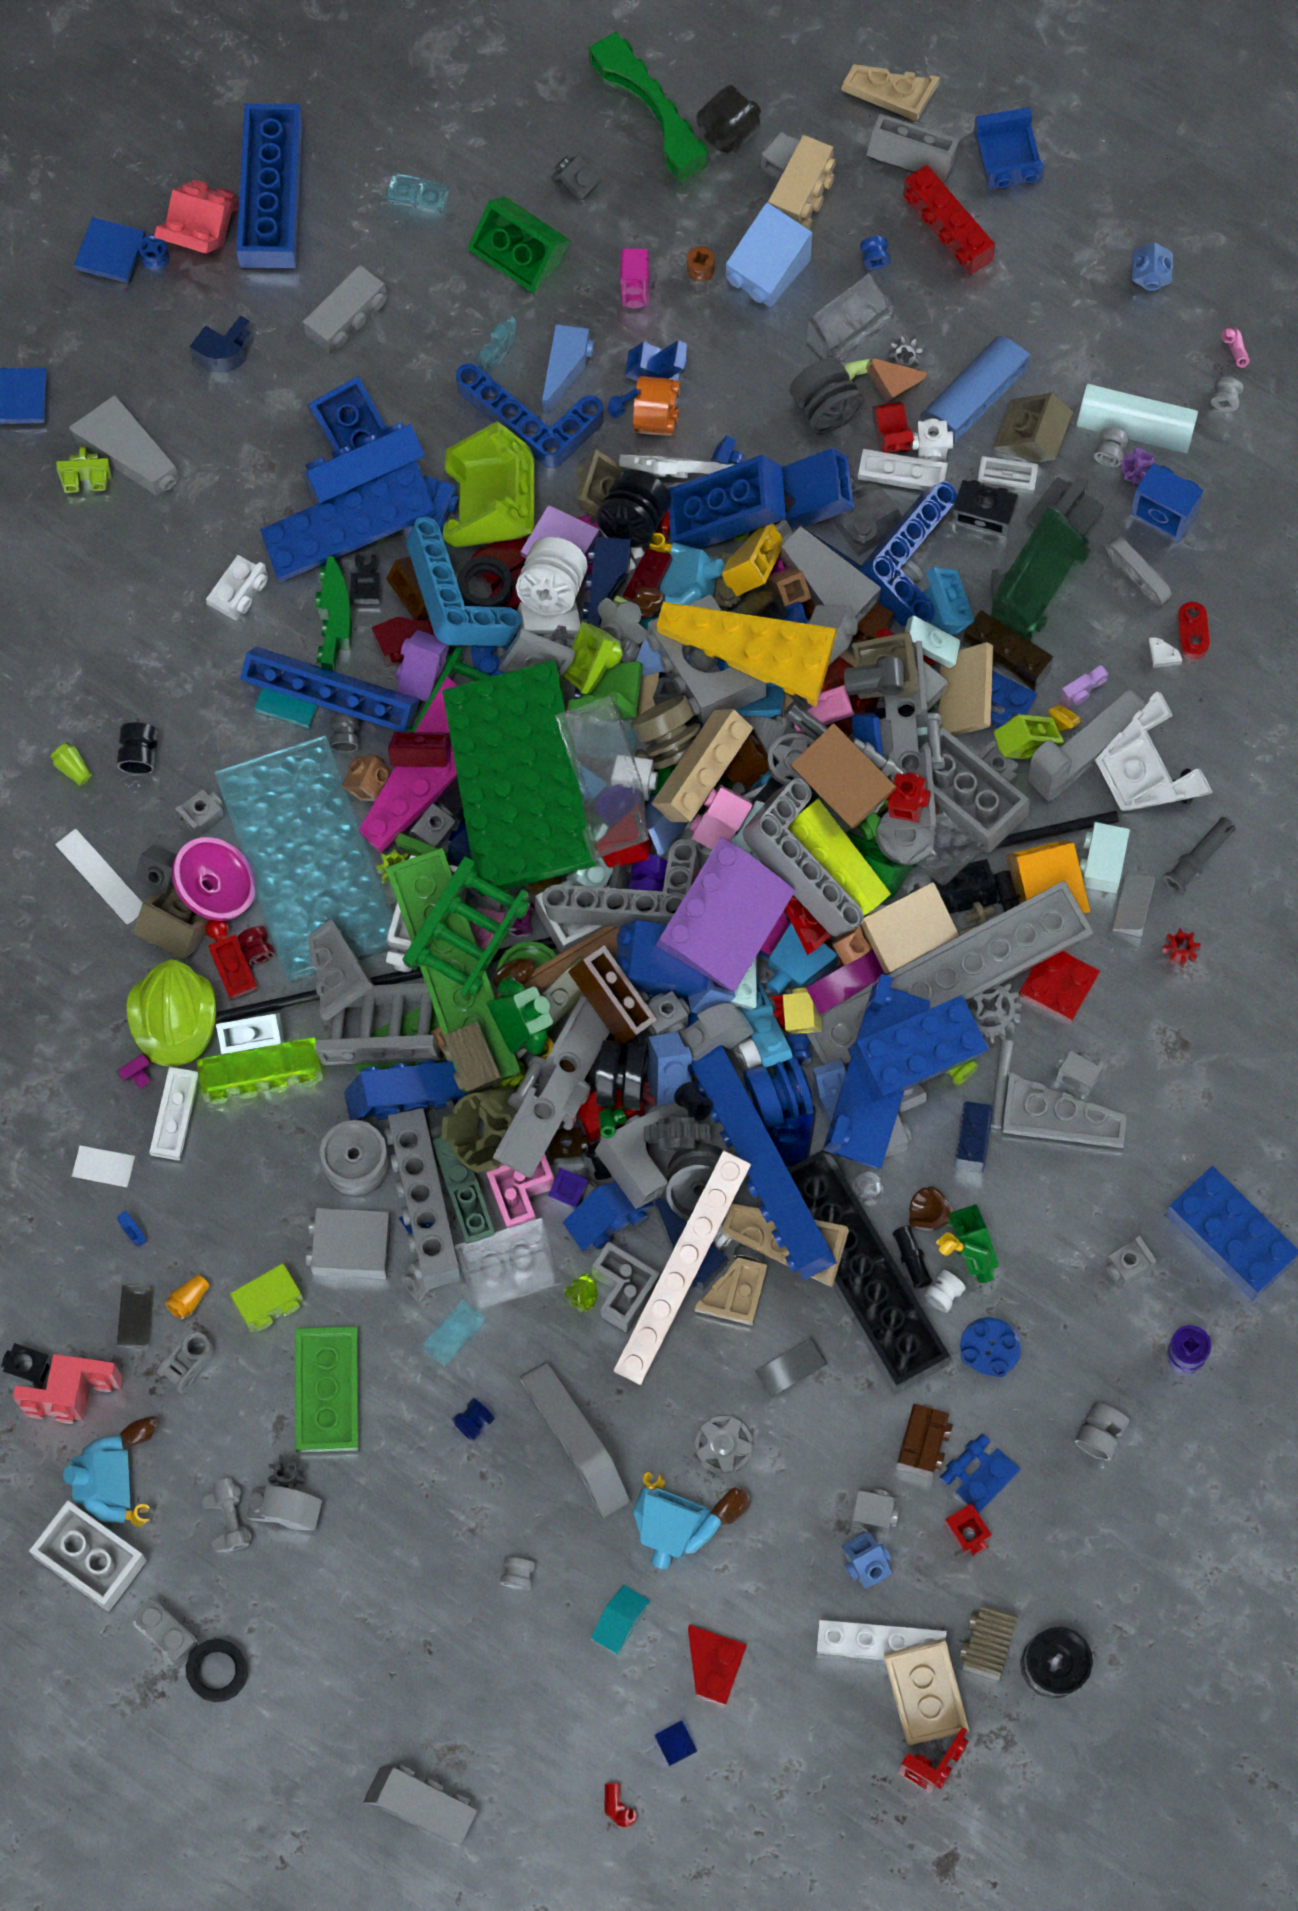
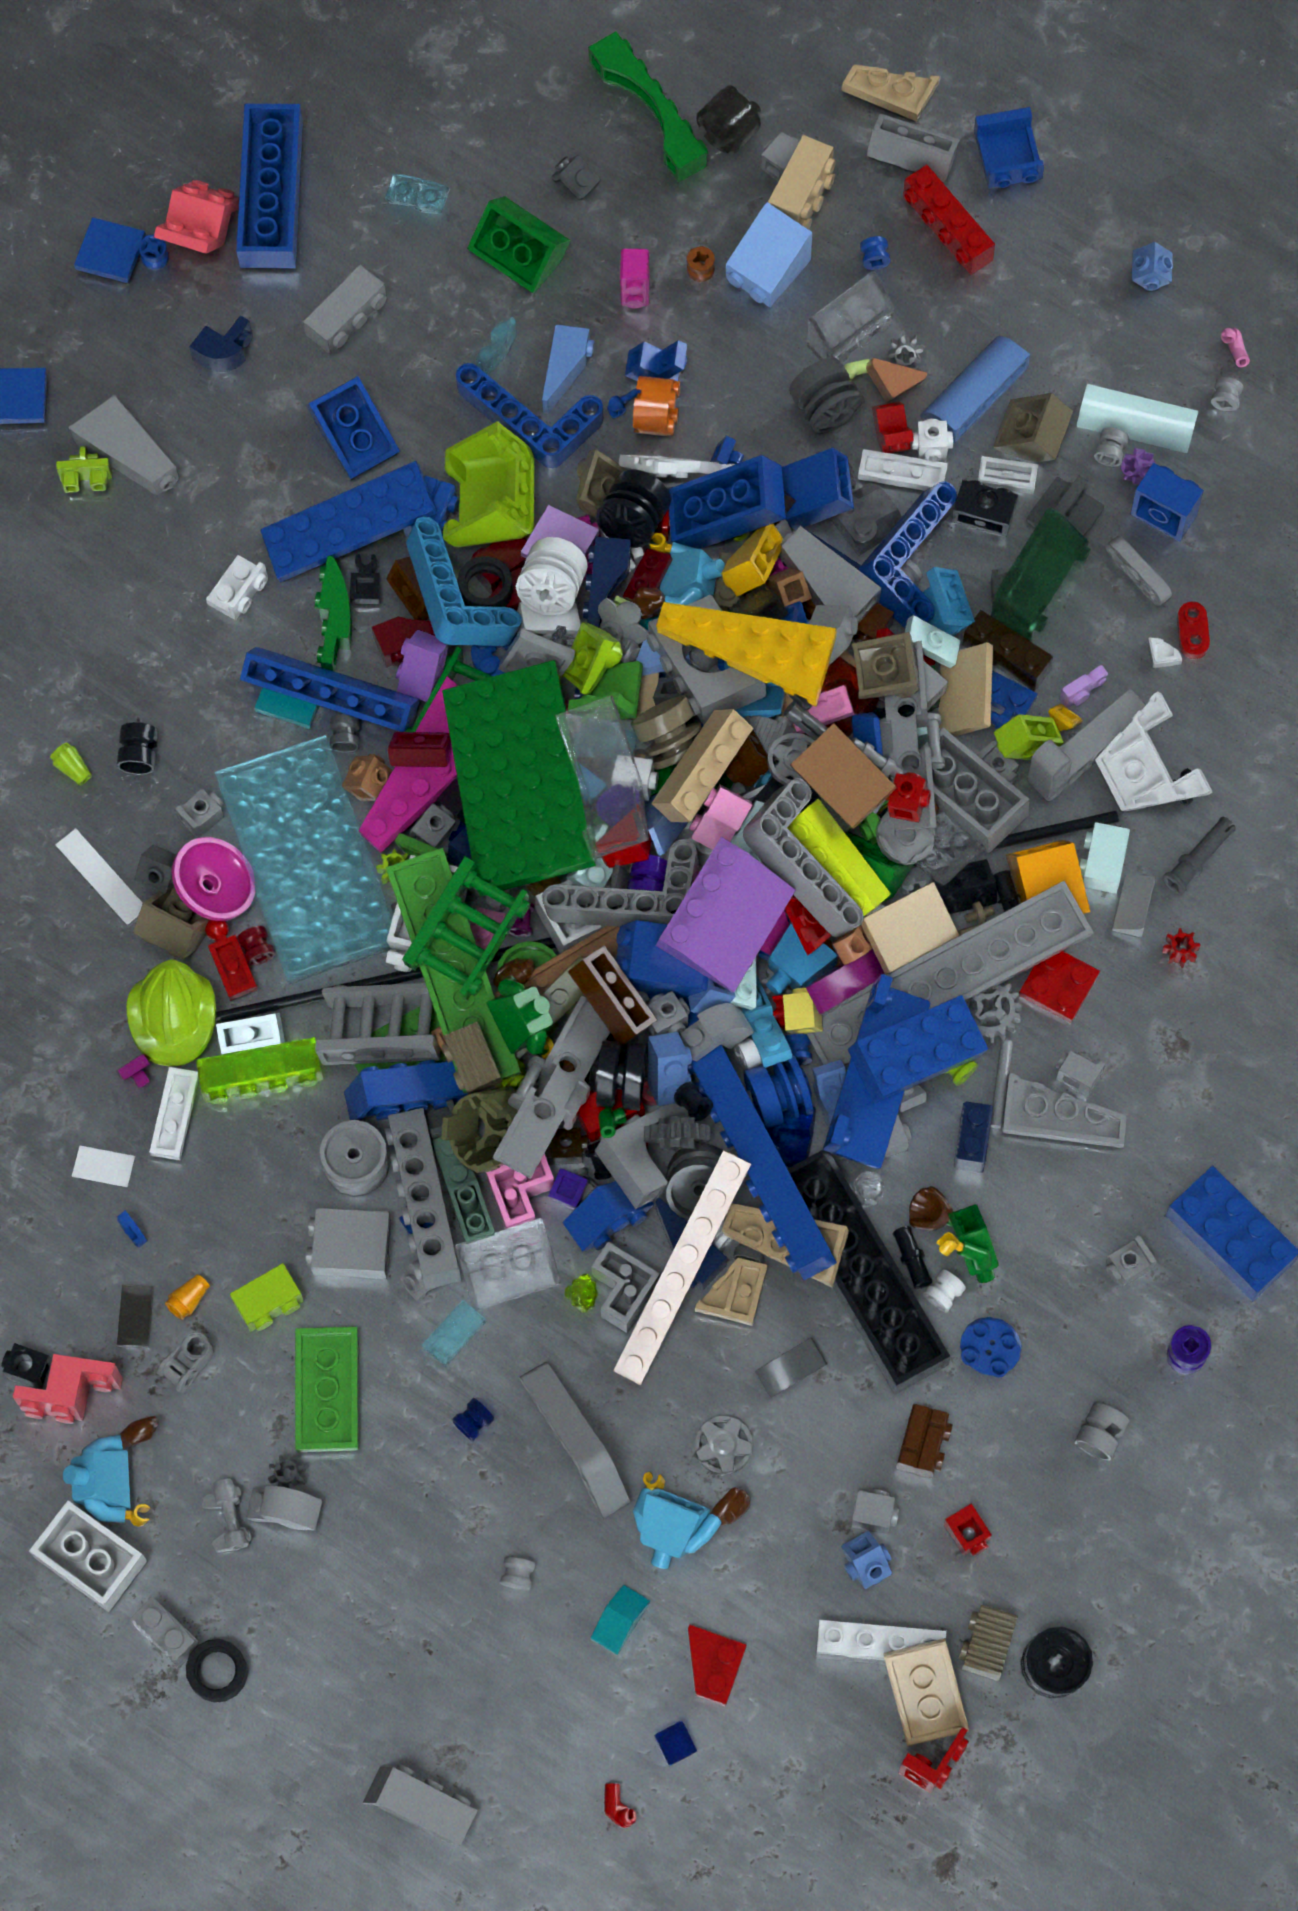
blue brick [301,422,425,504] -> none
light grey wing [308,919,374,1021] -> none
dark grey piece [844,657,904,696] -> none
blue plate [939,1434,1020,1514] -> none

